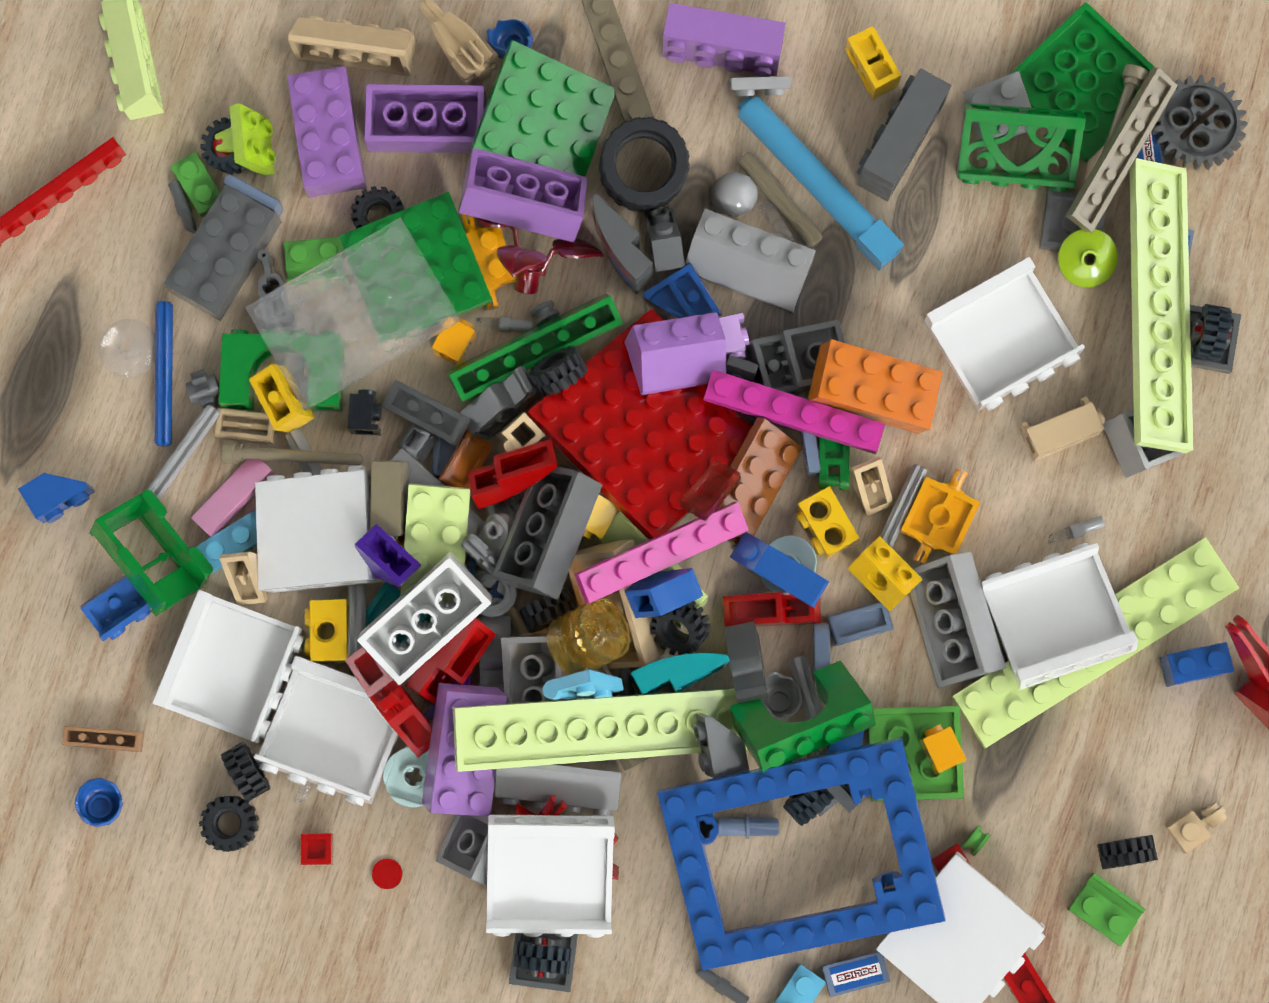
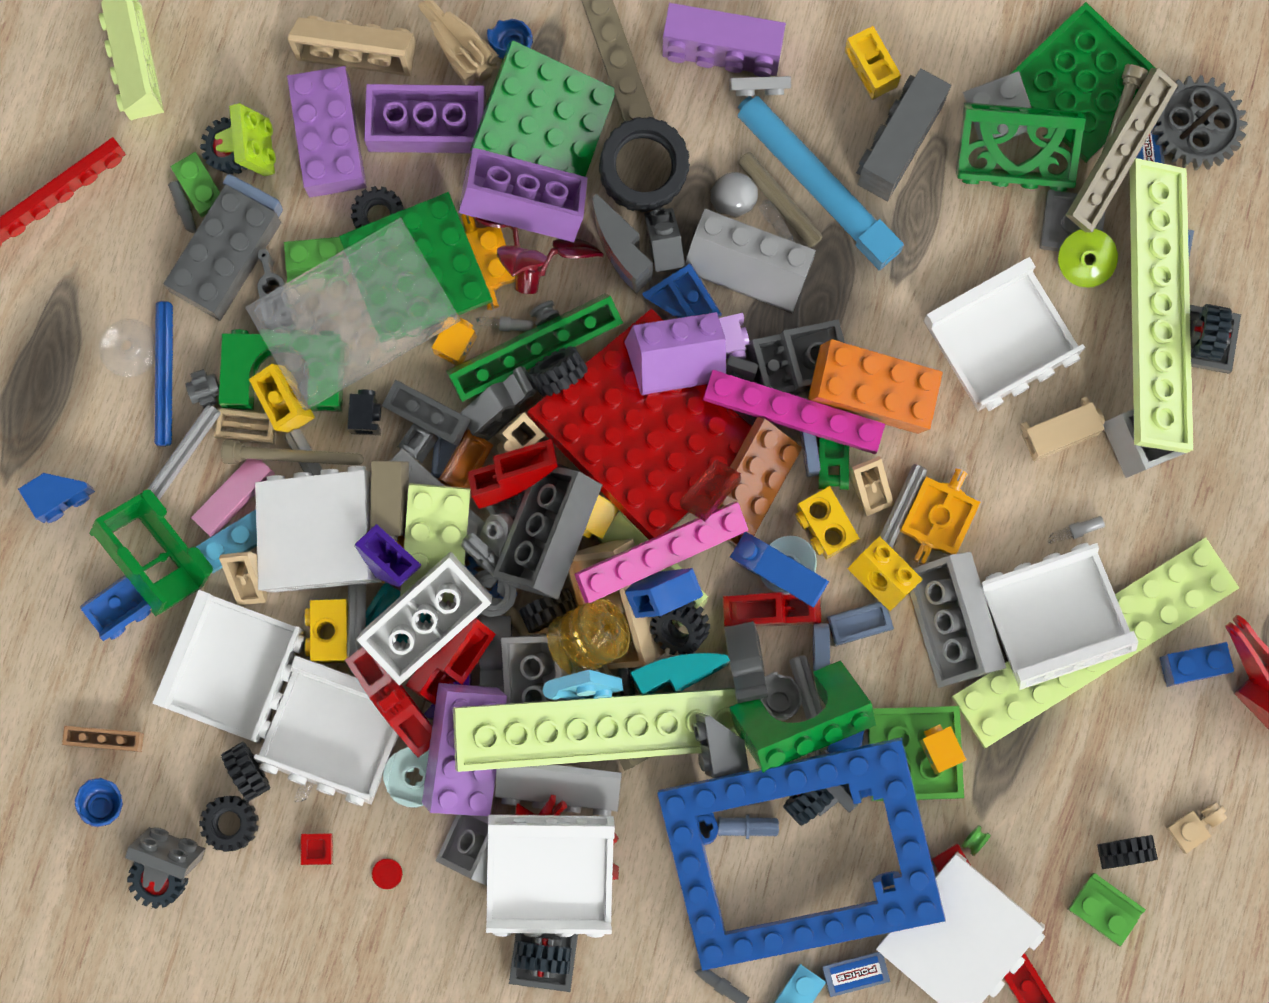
none -> dark grey plate [125,827,206,909]

